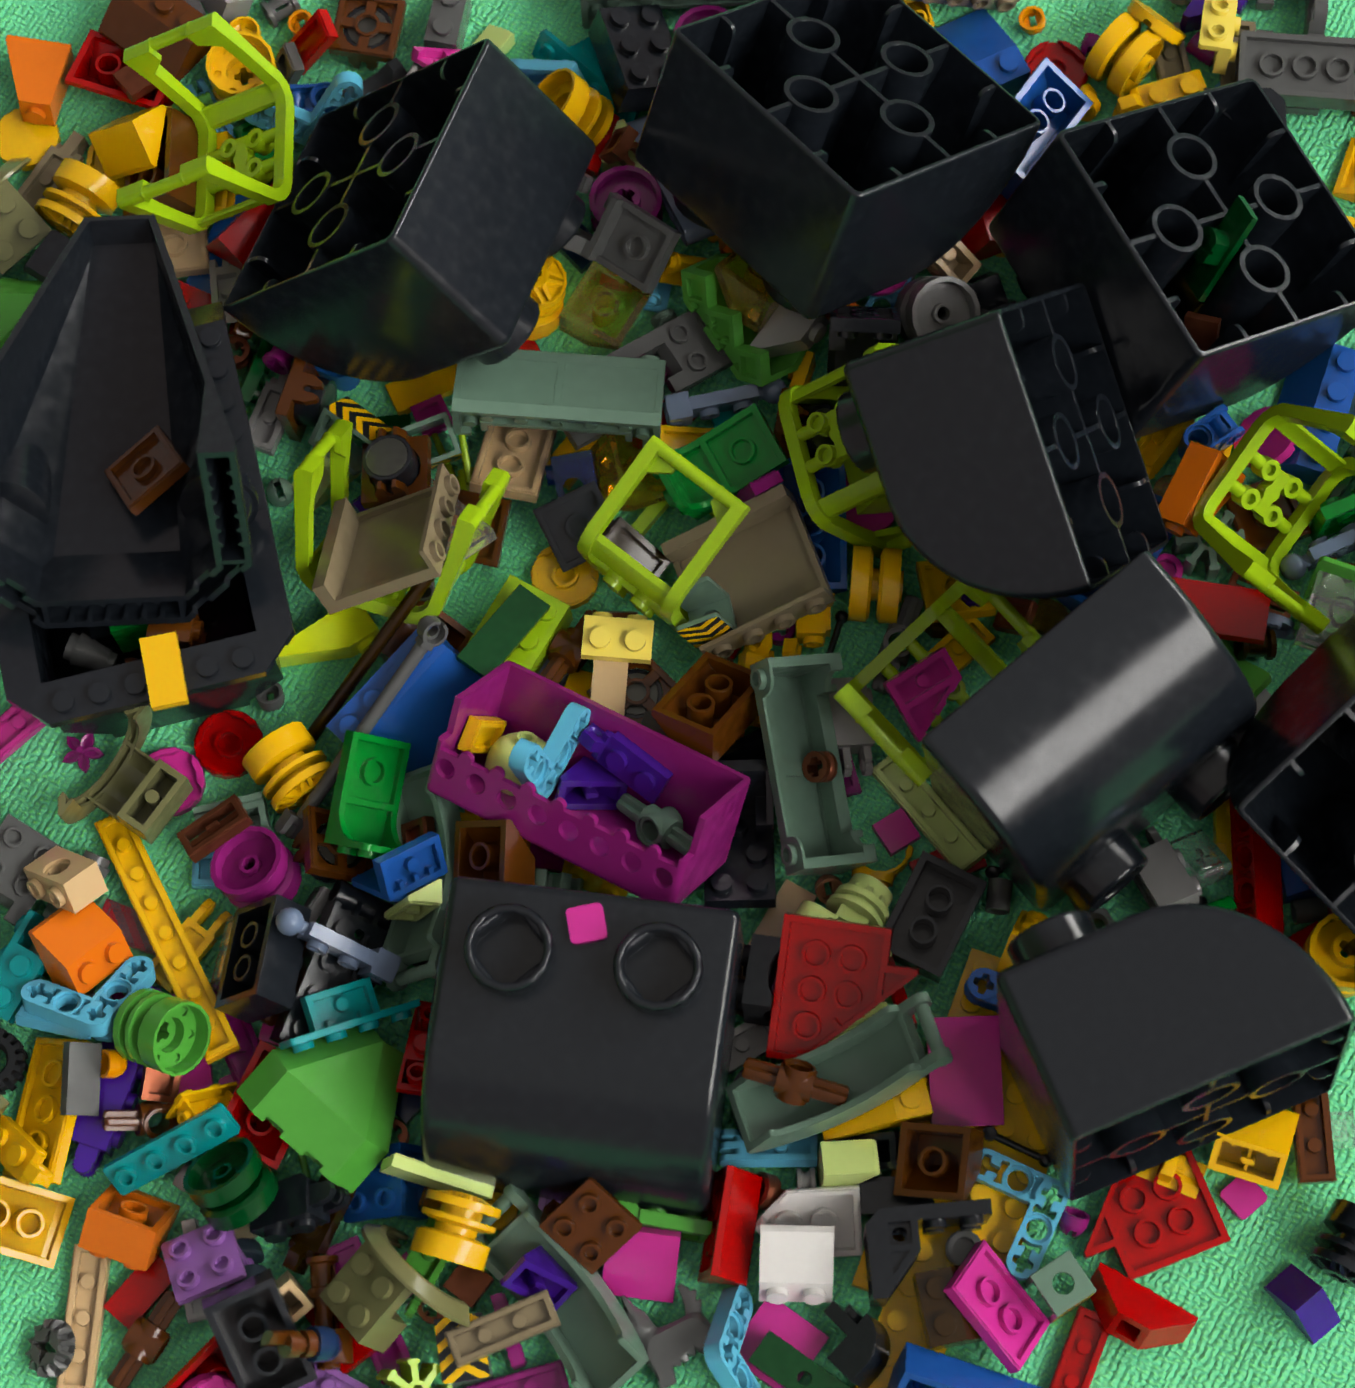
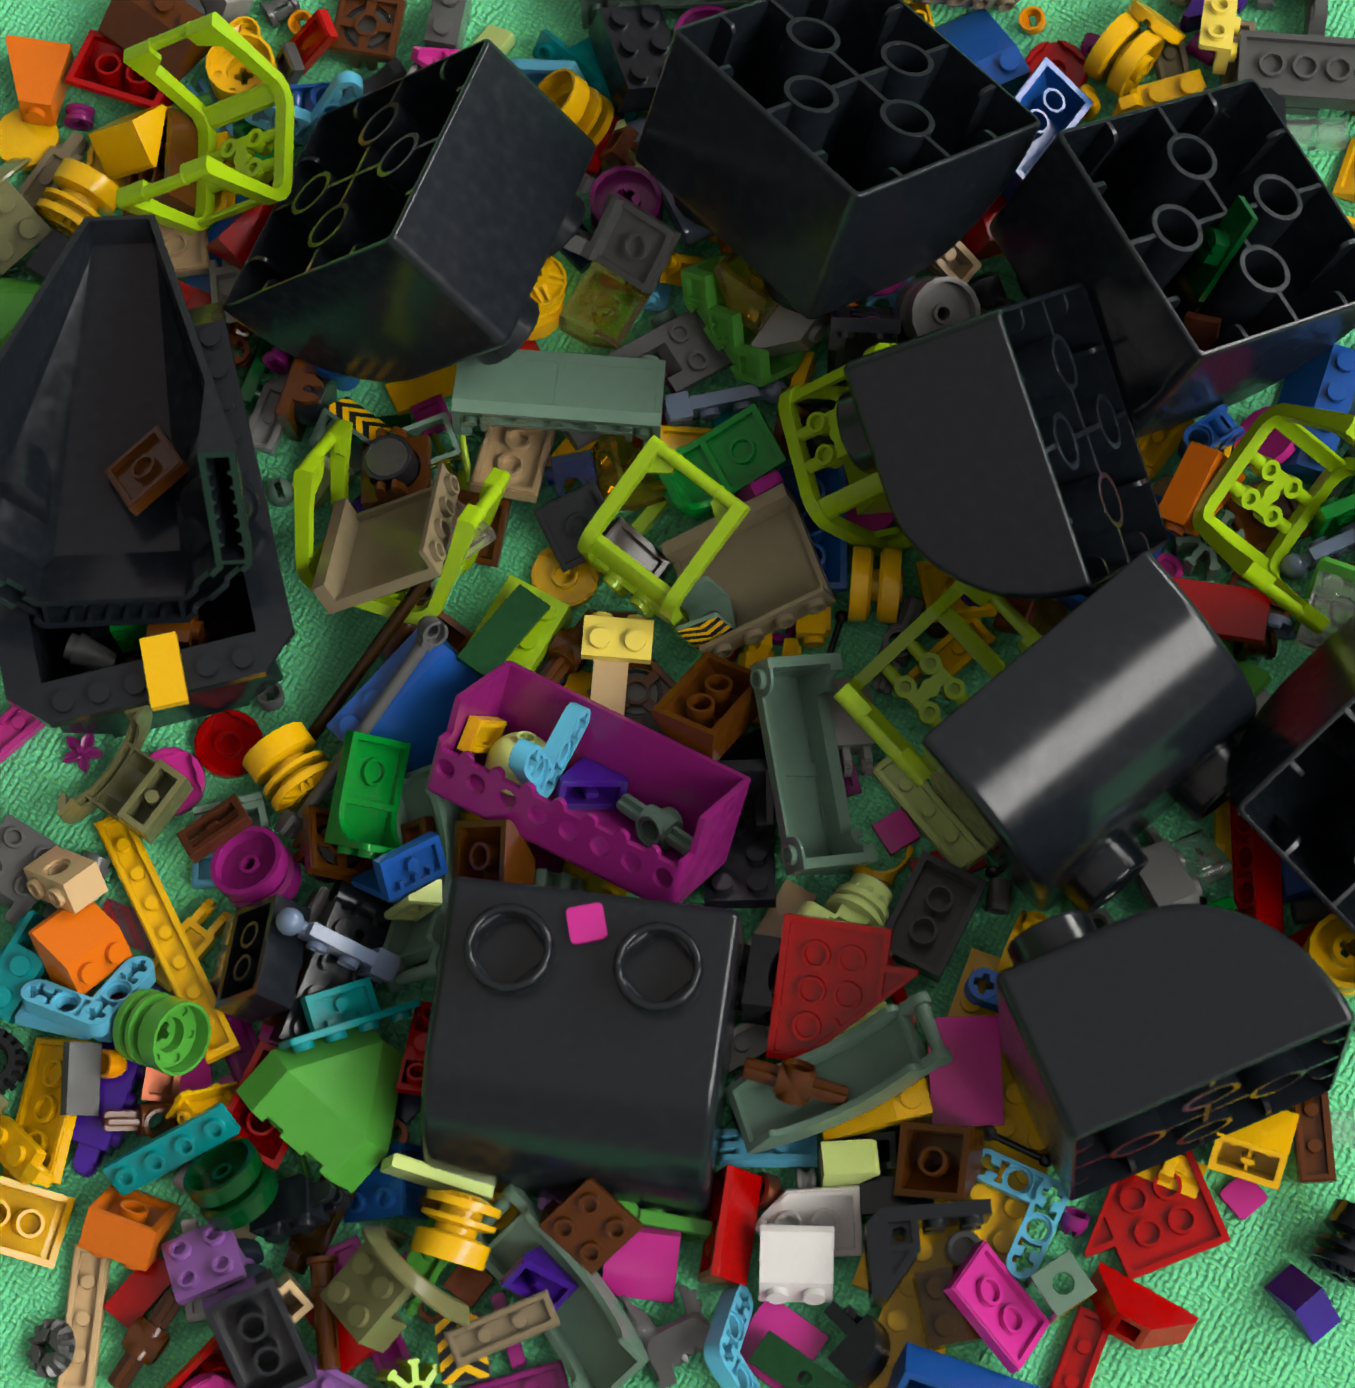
copper tile [112,65,156,102] -> none
reddish brown piece [261,1326,354,1365] -> none
neon yellow slope [278,606,379,667] -> none
dark purple hinge [577,723,673,804] -> none
copper bush [802,751,838,783] -> none
nougat hinge [815,874,842,904] -> none
dark pink wing [882,647,962,742] -> none
none -> magenta bush [64,103,95,131]
none -> clear pin [1286,117,1348,151]

